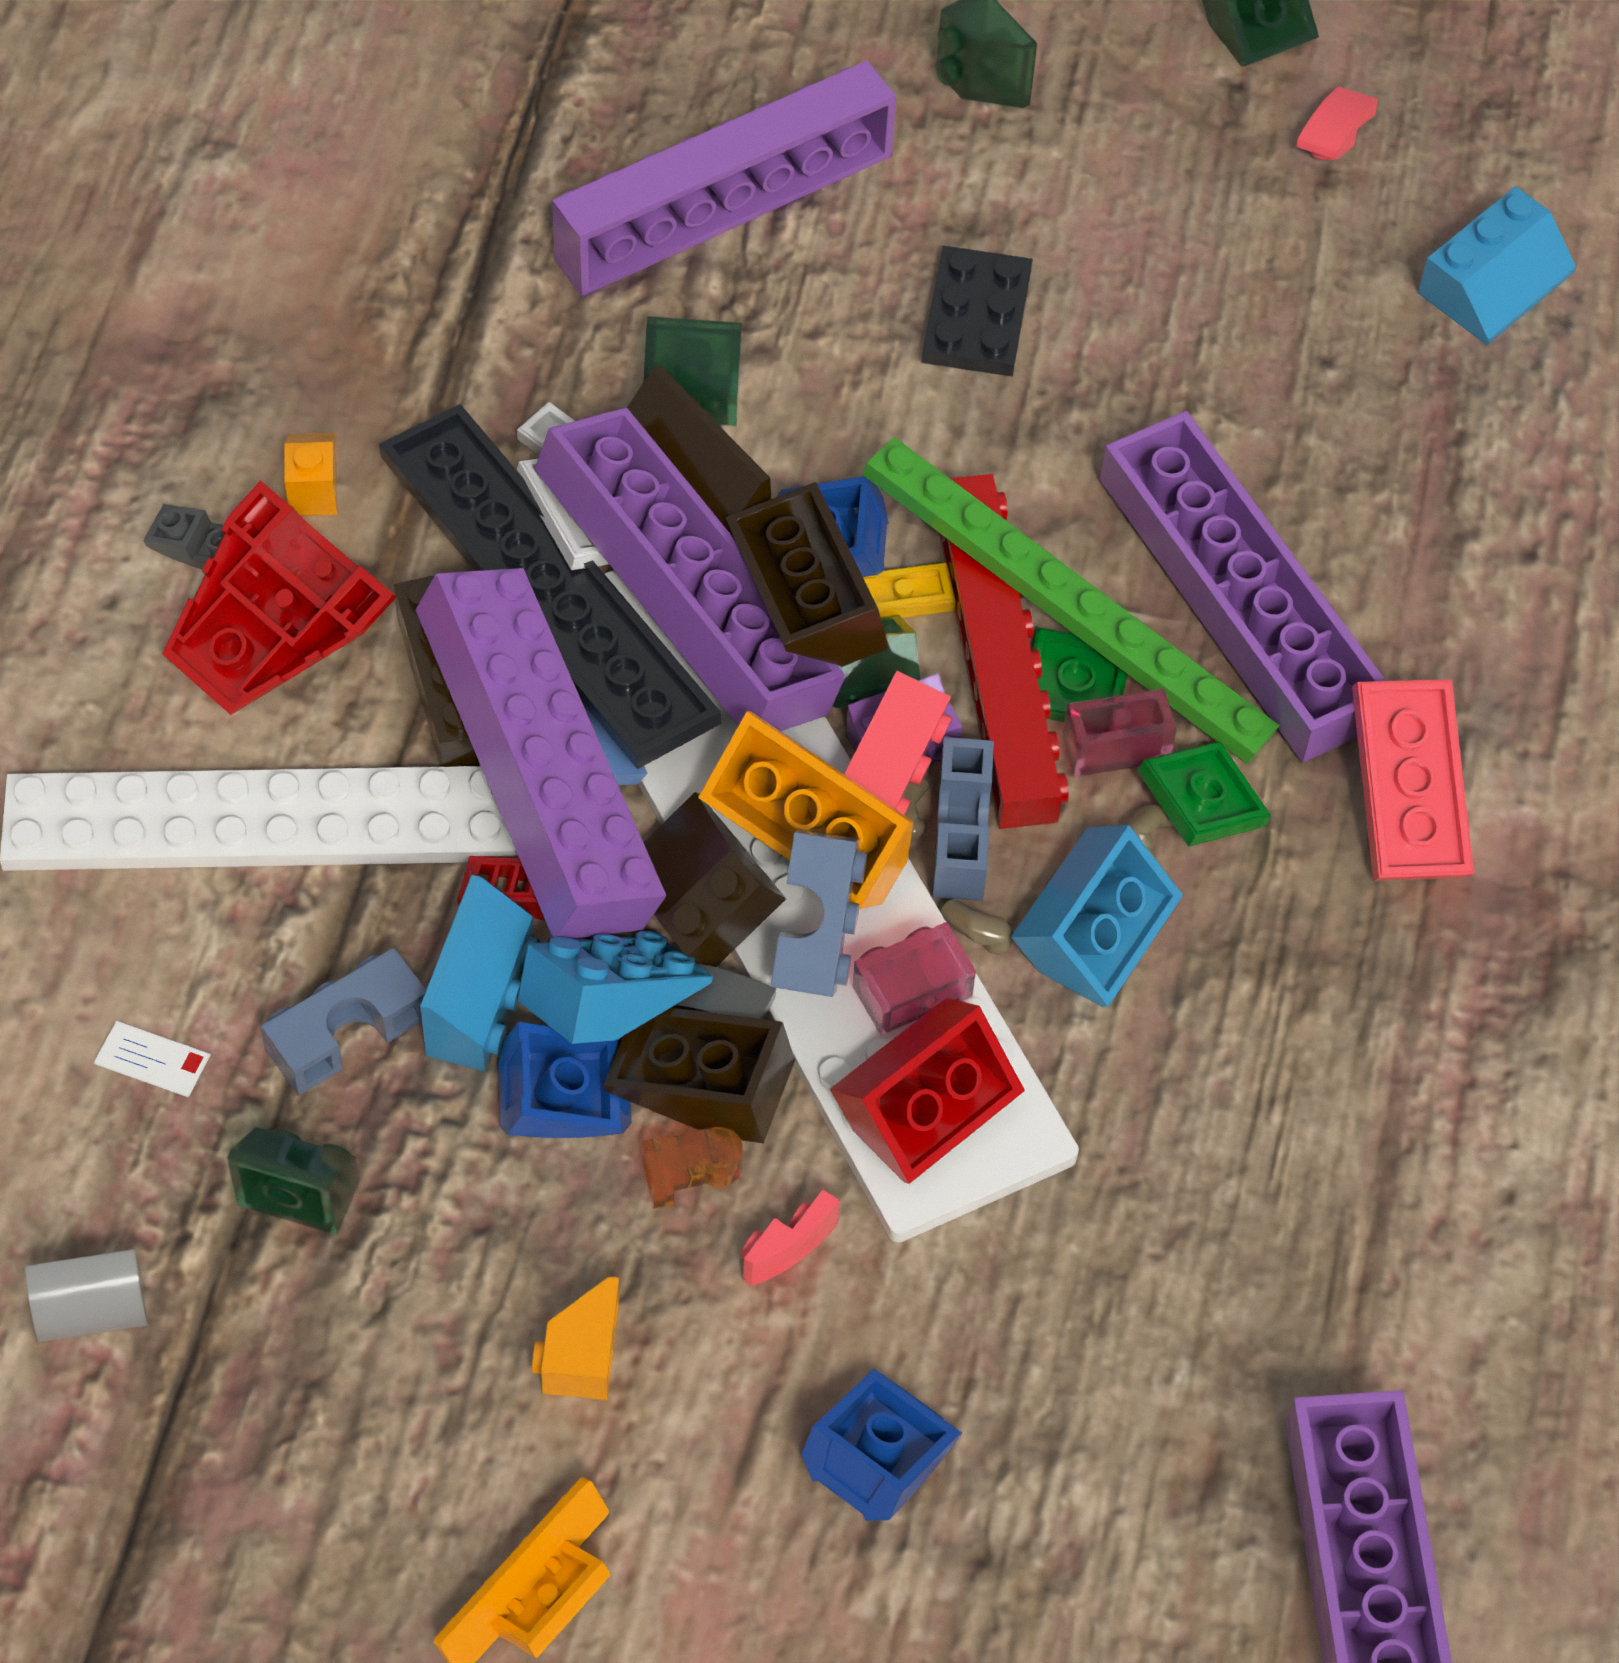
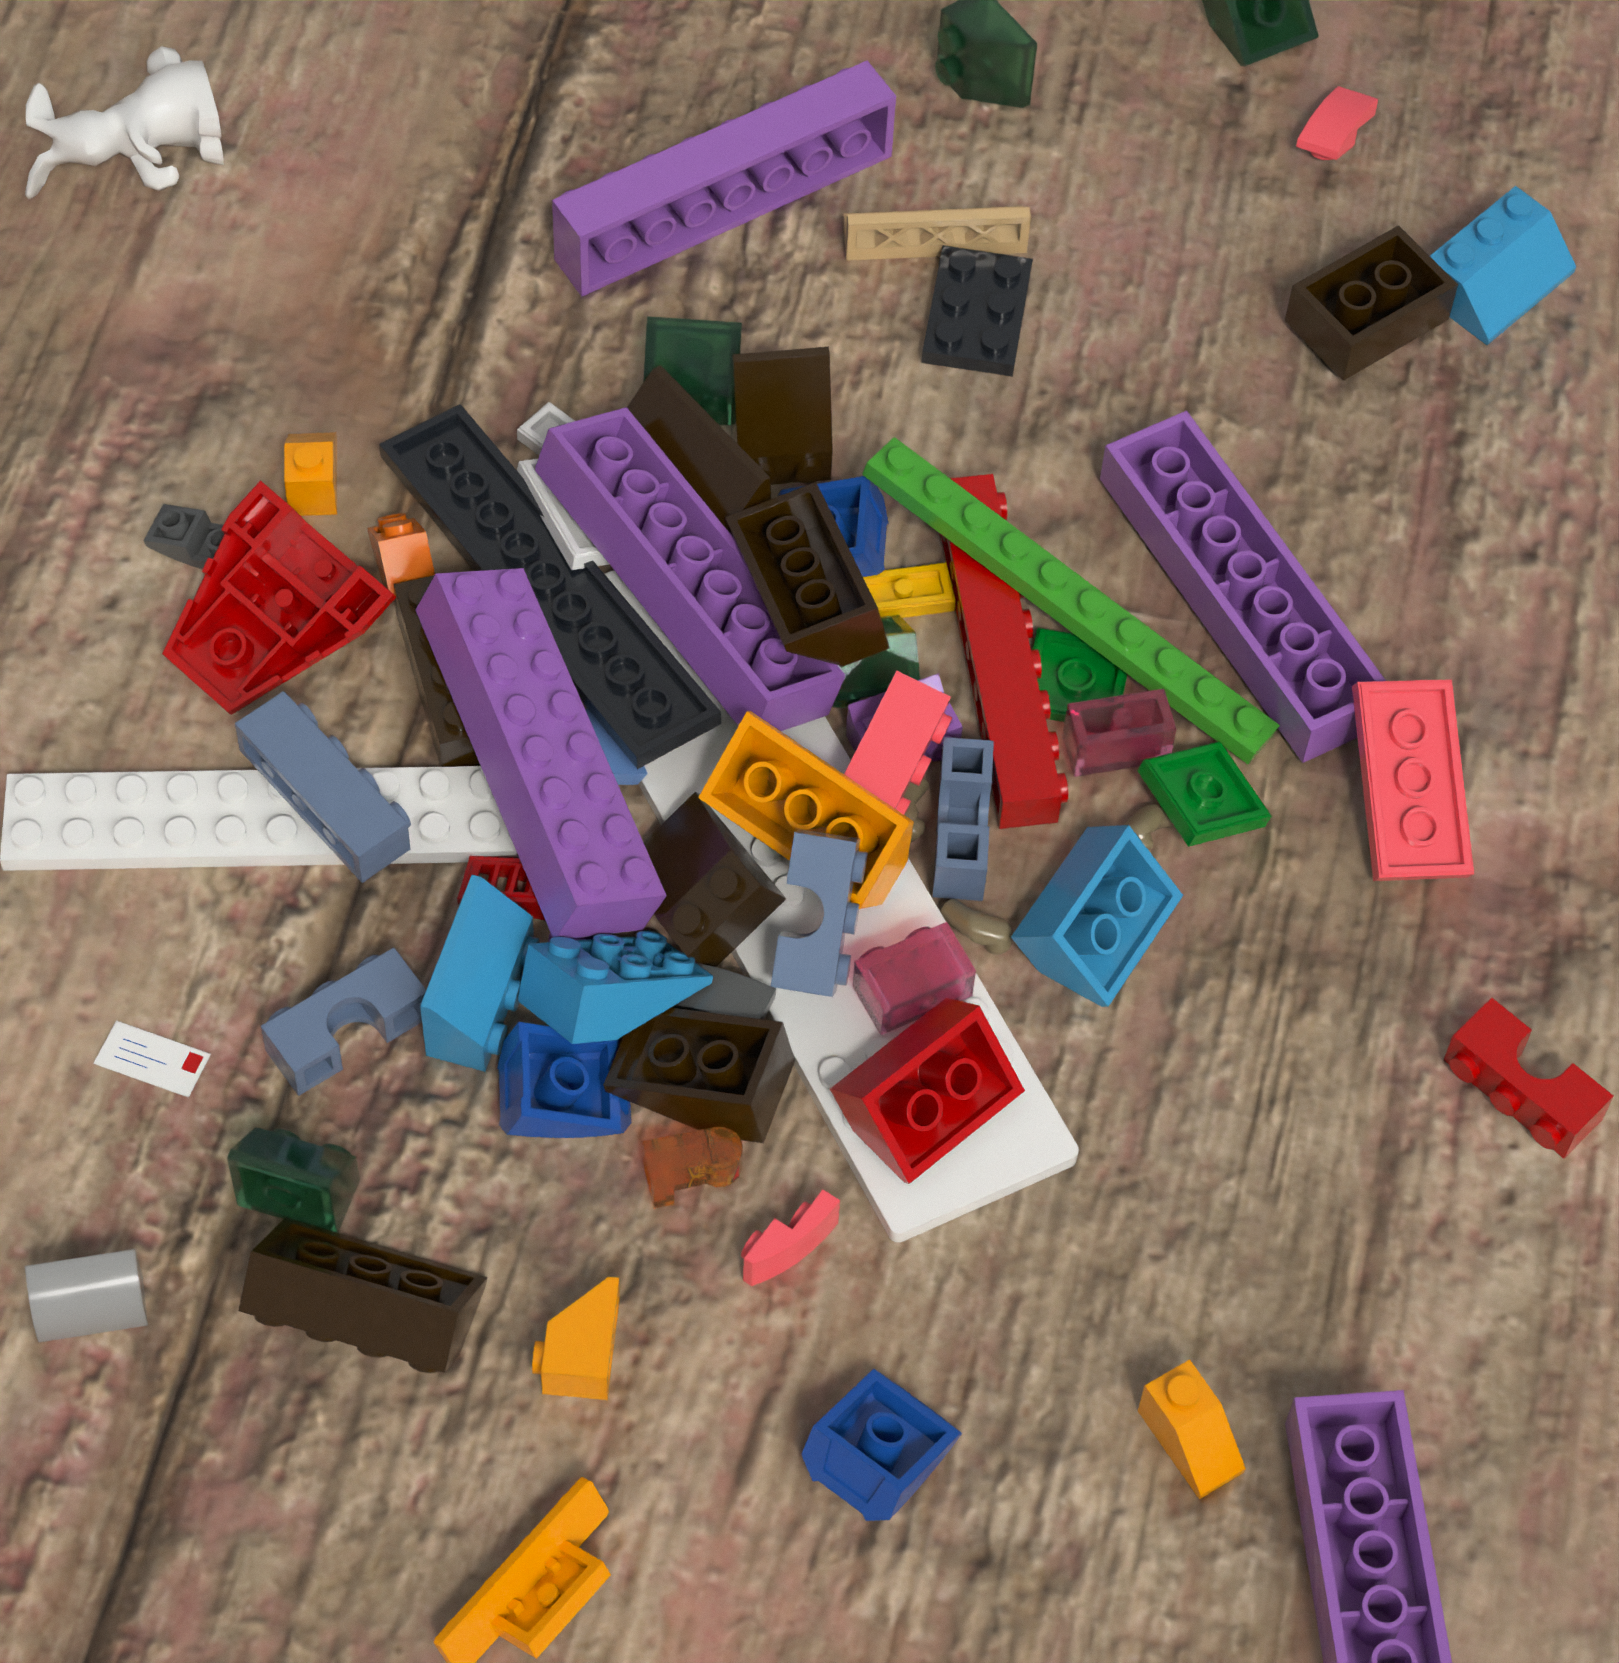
none -> white animal [25,46,224,200]
none -> sand blue brick [235,691,411,883]
none -> dark brown slope [238,1217,488,1373]
none -> orange slope [367,513,435,595]
none -> dark brown slope [731,346,833,485]
none -> tan fence [842,206,1031,260]
none -> light orange slope [1138,1359,1246,1499]
none -> dark brown brick [1285,225,1458,381]
none -> red arch [1444,998,1614,1159]

